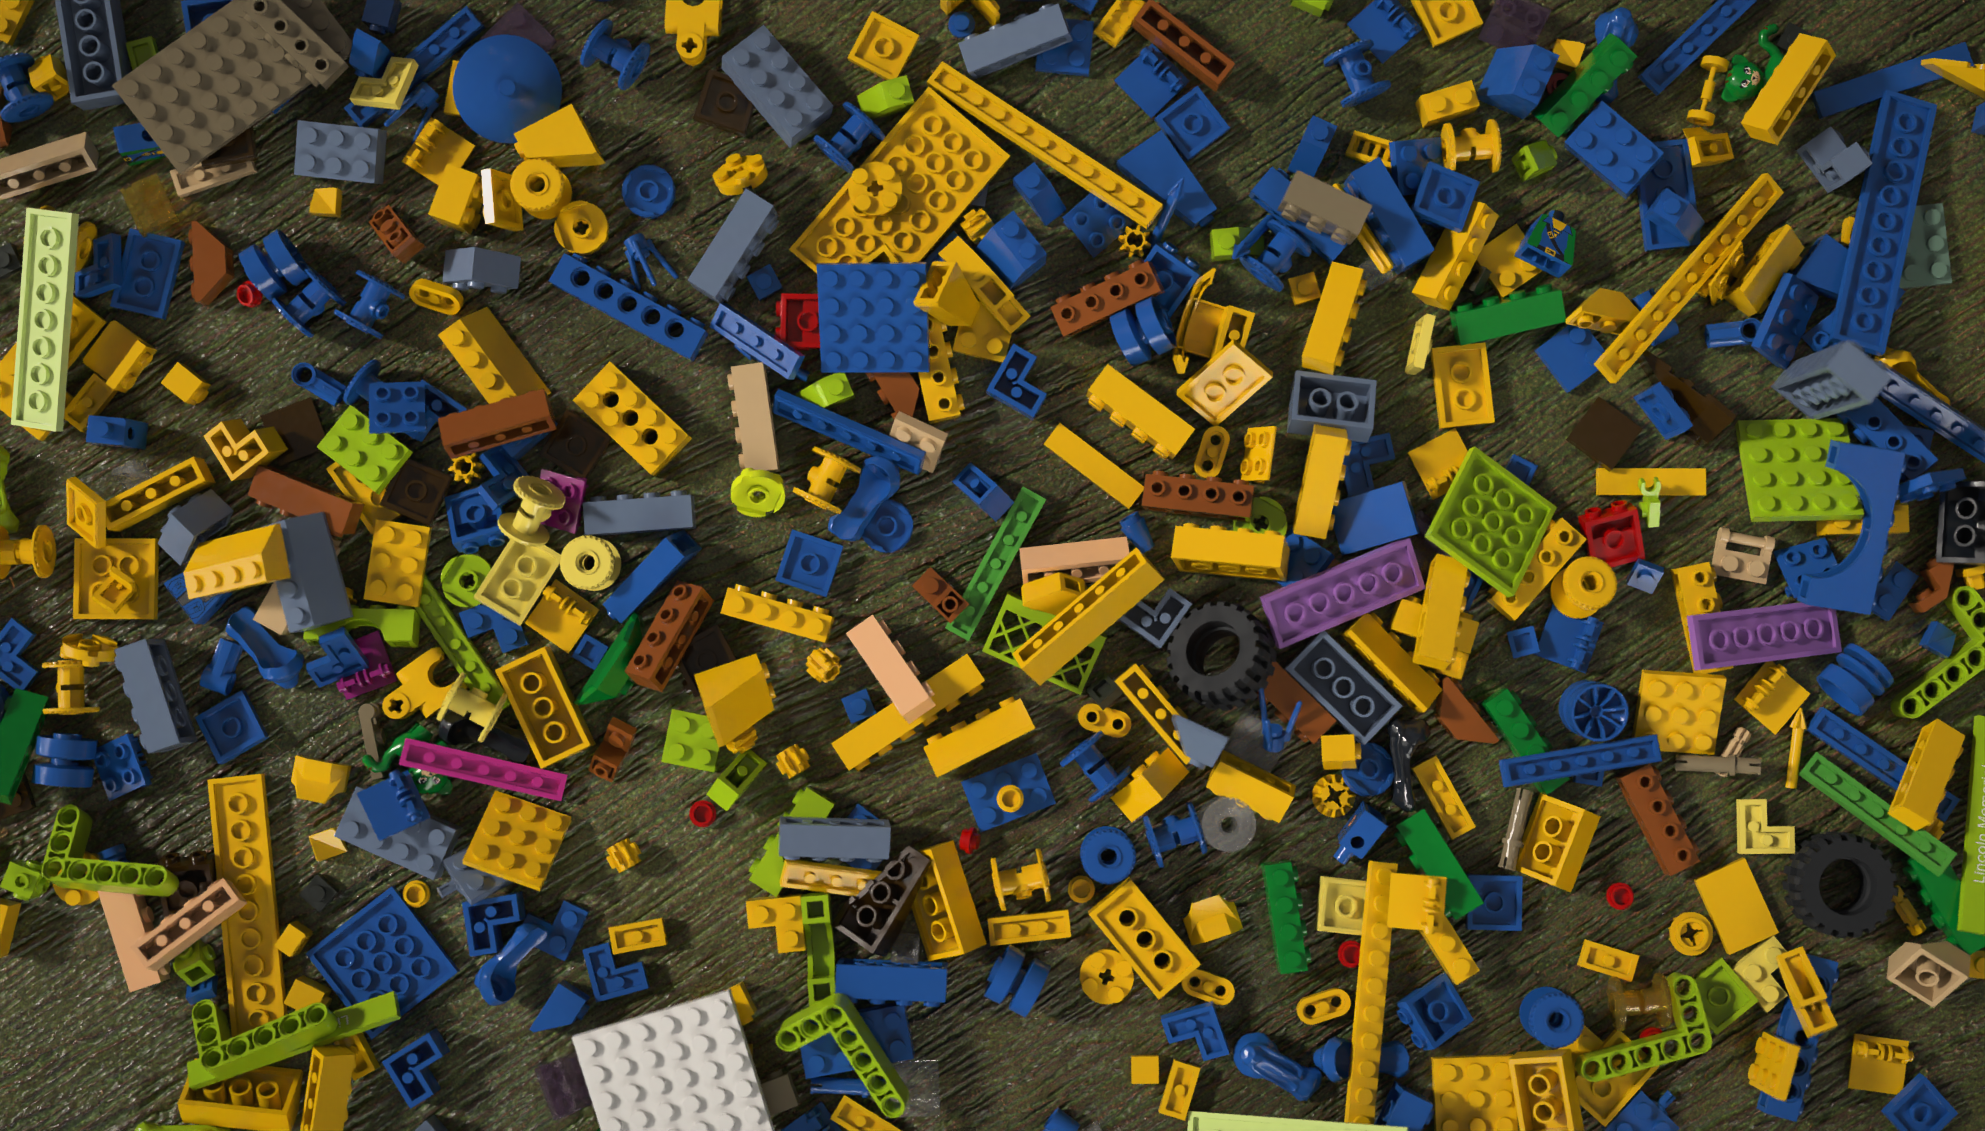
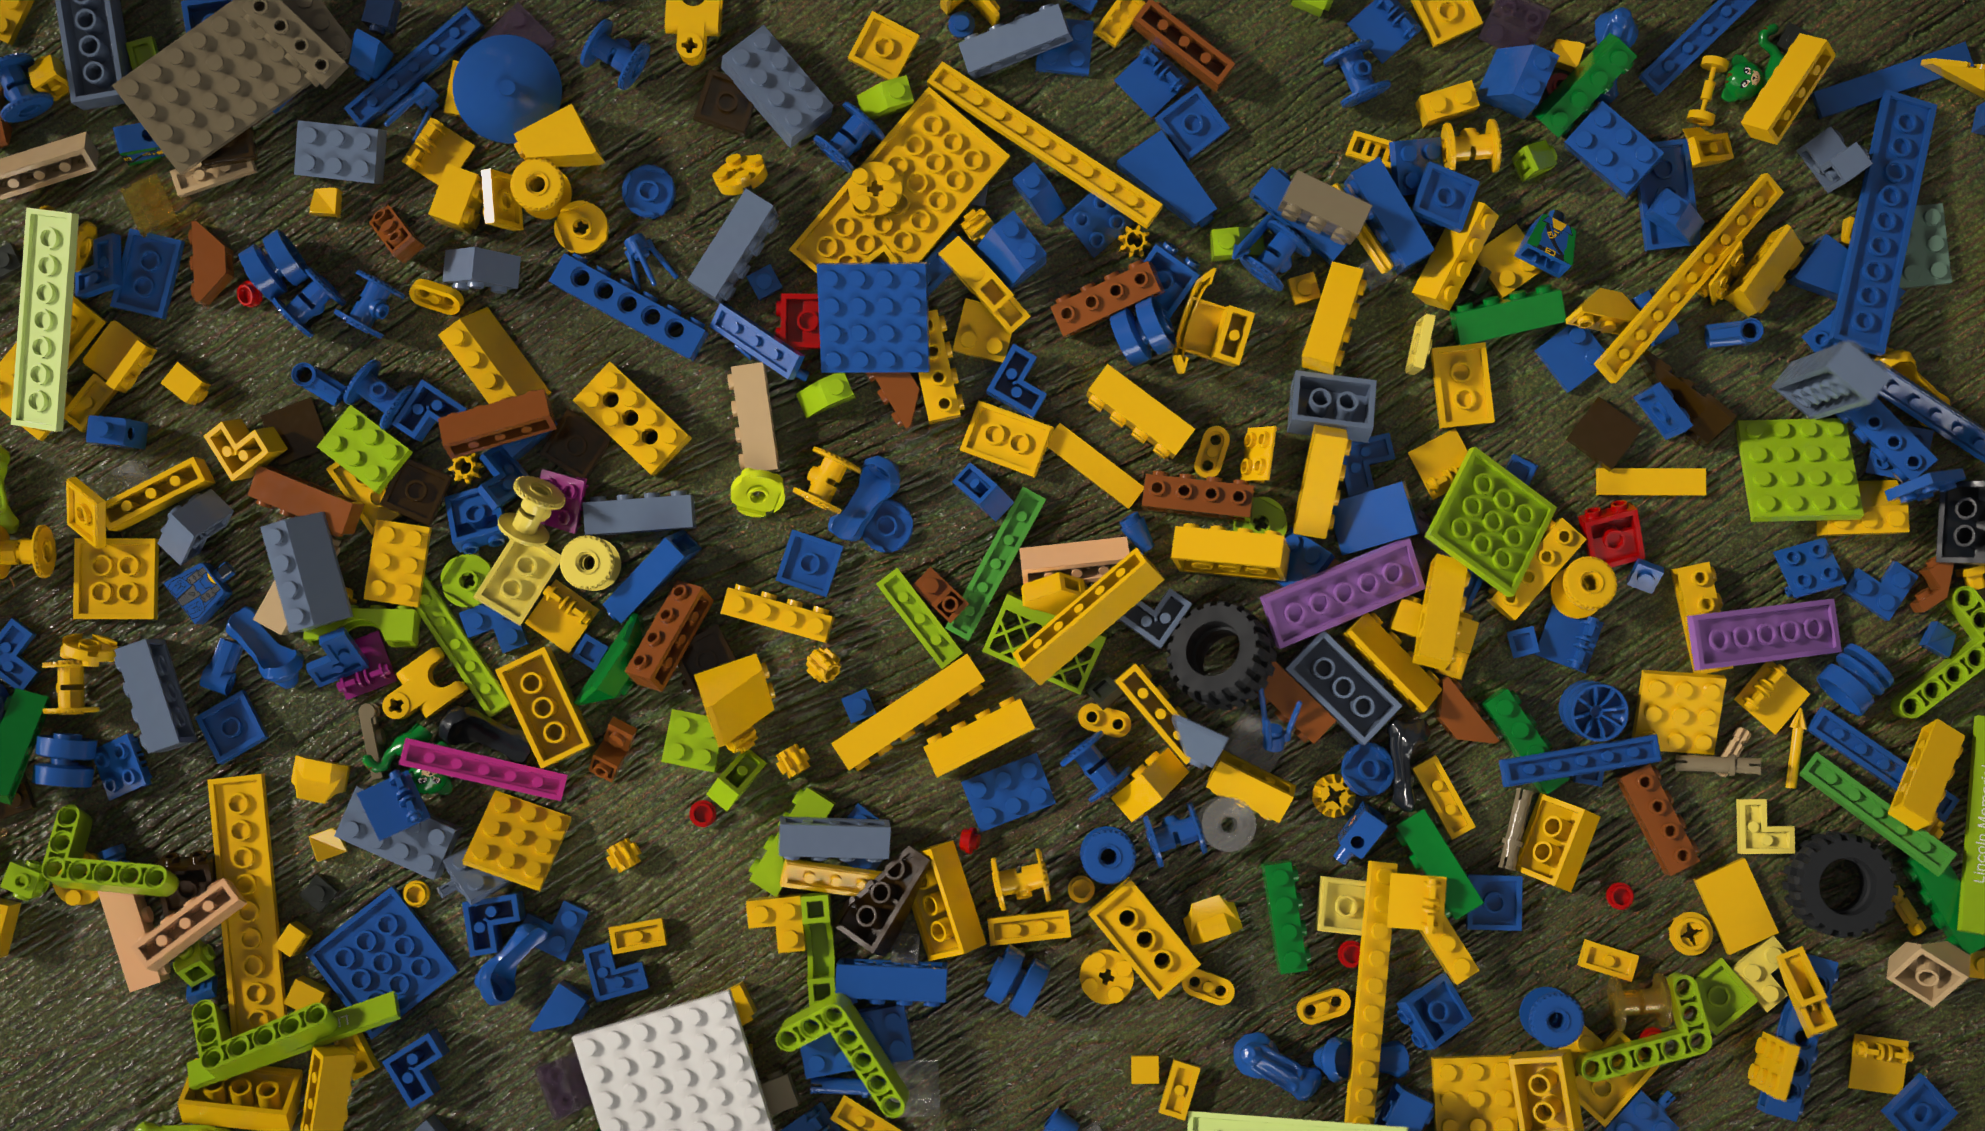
yellow bracket [92,566,137,615] -> none
yellow slope [183,523,291,599] -> none
light yellow plate [349,57,419,110] -> none
blue hinge [369,381,427,434] -> none
light yellow hose [437,672,508,742] -> none
blue tile [772,389,926,475] -> none
light nougat brick [846,614,936,724] -> none
tan plate [889,411,948,473] -> none
yellow slope [913,261,980,326] -> none
yellow plate [997,785,1024,812] -> none
blue piece [1148,177,1184,247] -> none
blue plate [1161,1001,1230,1061] -> none
yellow plate [1177,339,1273,426] -> none
blue slope [1287,115,1338,177] -> none
yellow brick [1321,734,1362,770] -> none
lime plate [1638,477,1661,528] -> none
tan plate [1711,527,1775,585] -> none
blue plate [1751,273,1819,370] -> none
blue arch [1797,440,1906,615] -> none
none -> lime plate [876,568,963,669]
none -> yellow tile [960,400,1054,478]

